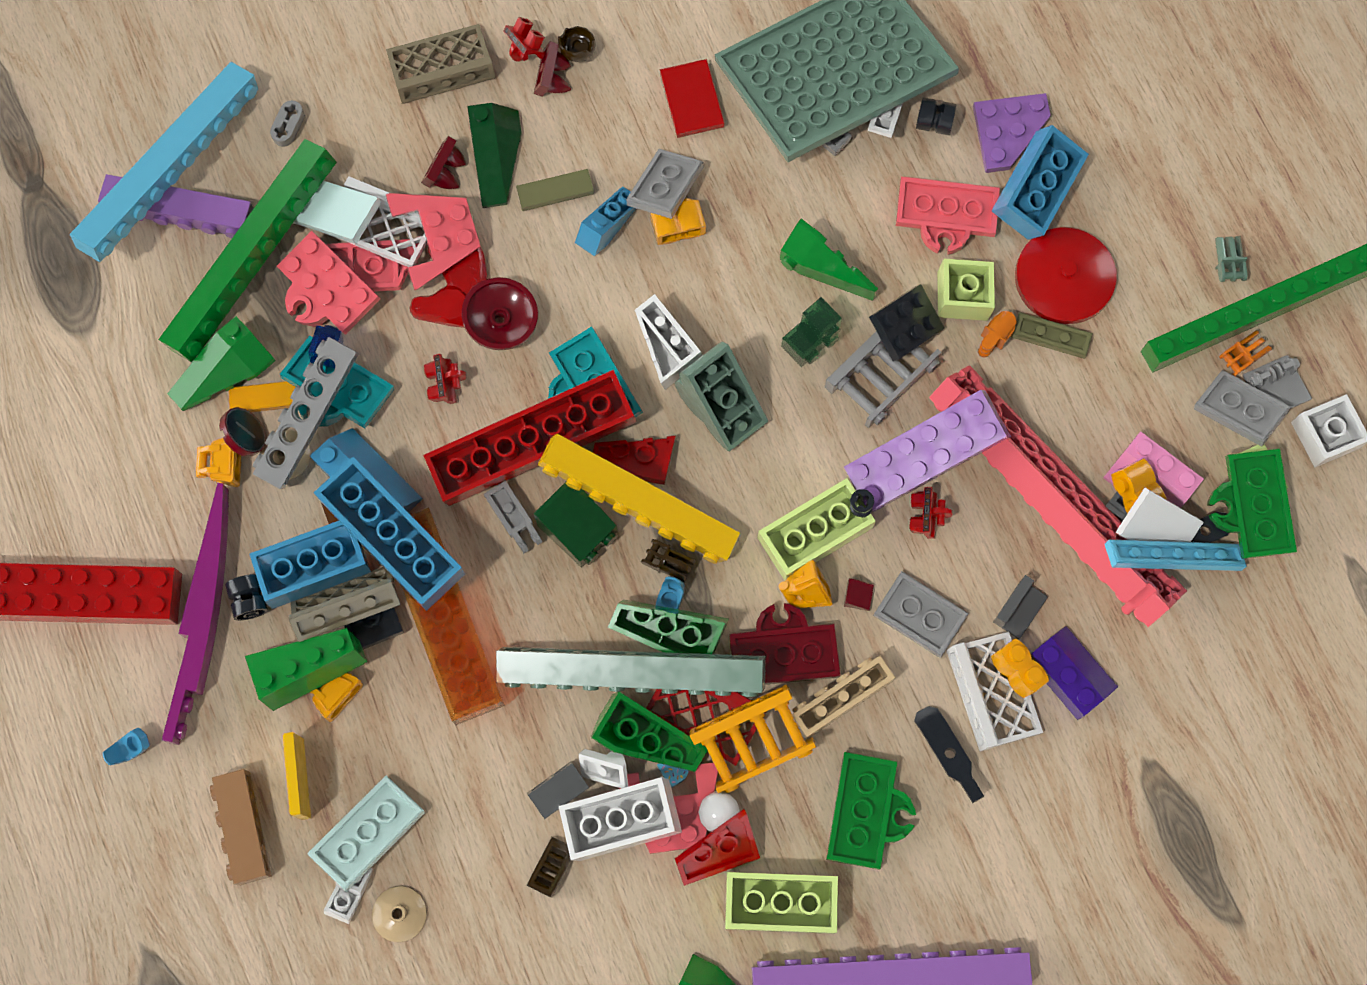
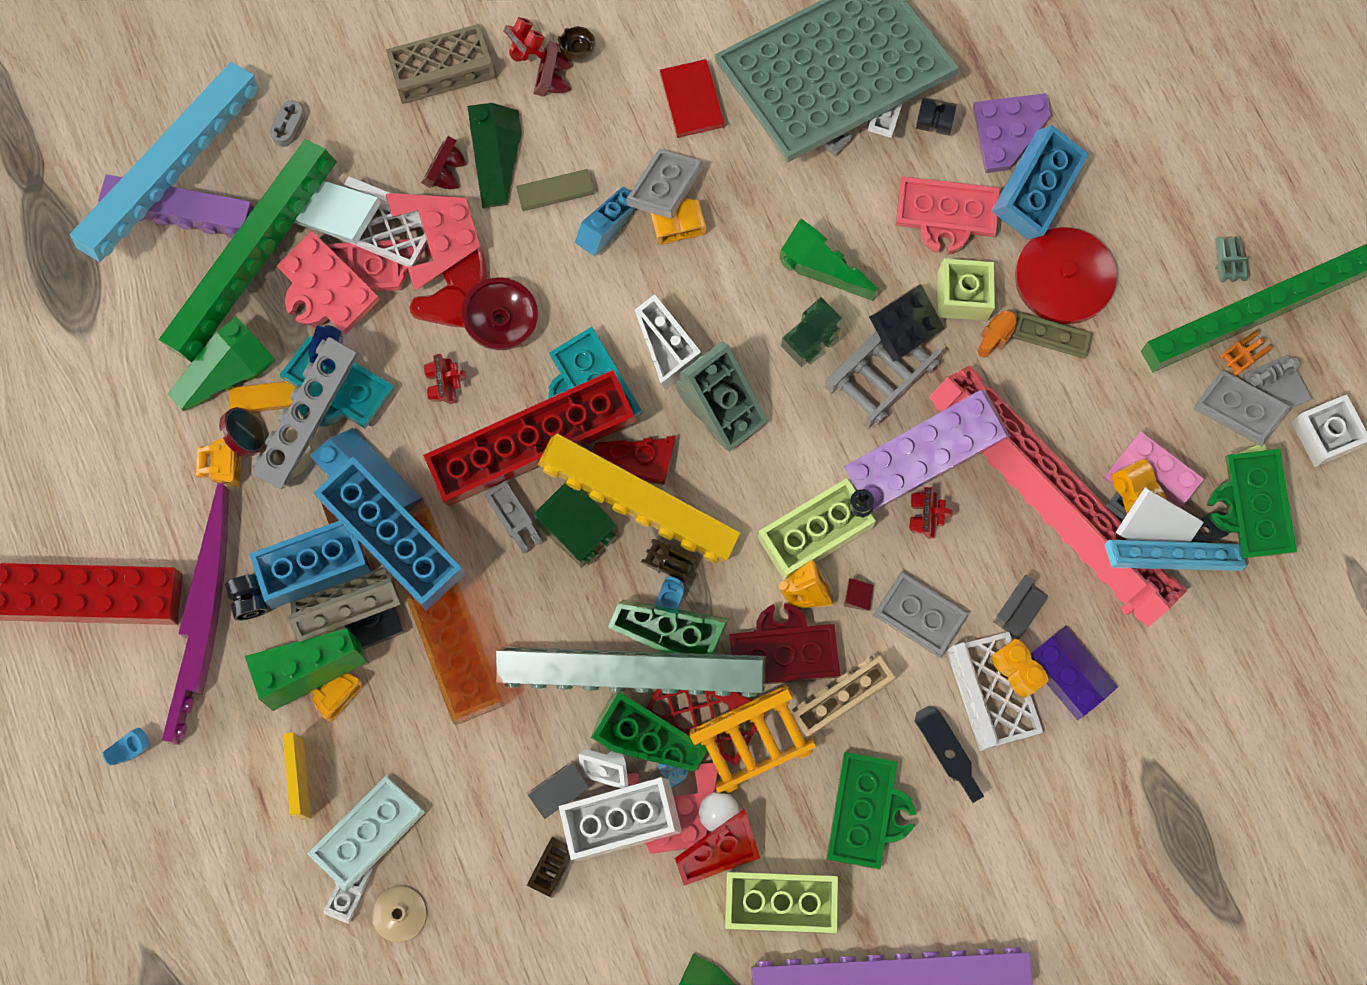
medium nougat brick [210,769,272,885] -> none

